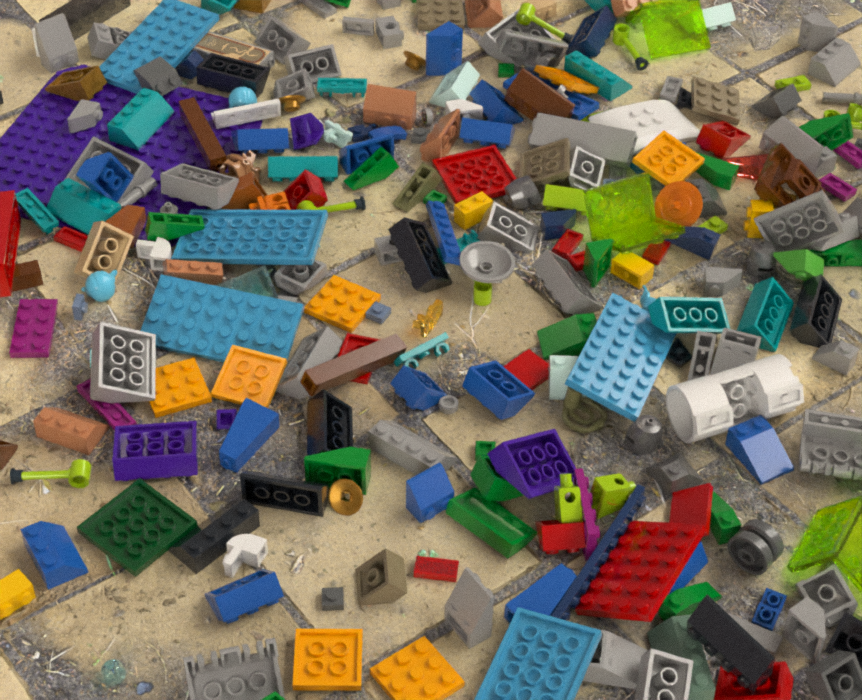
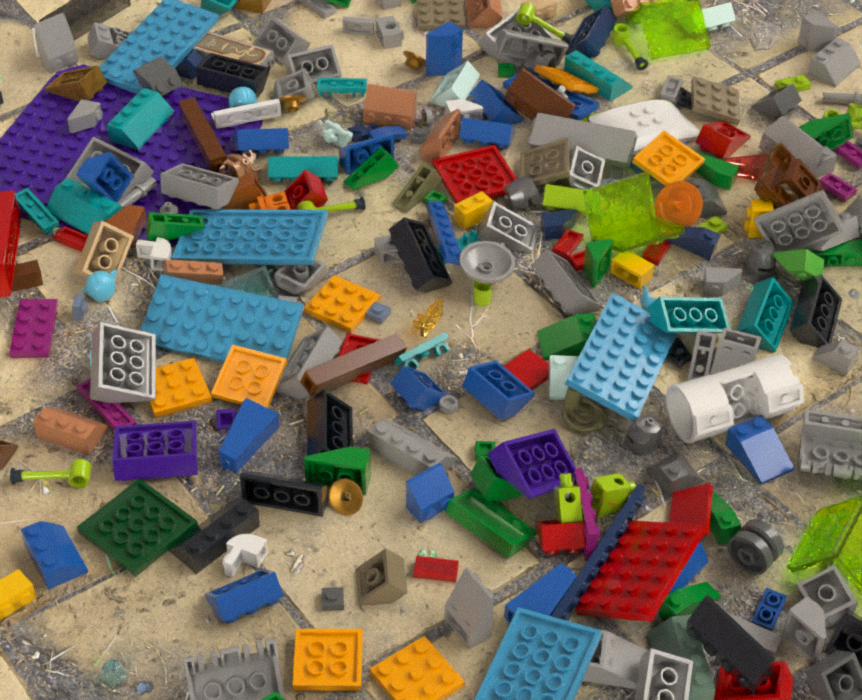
dark purple slope [290,113,324,150] -> none

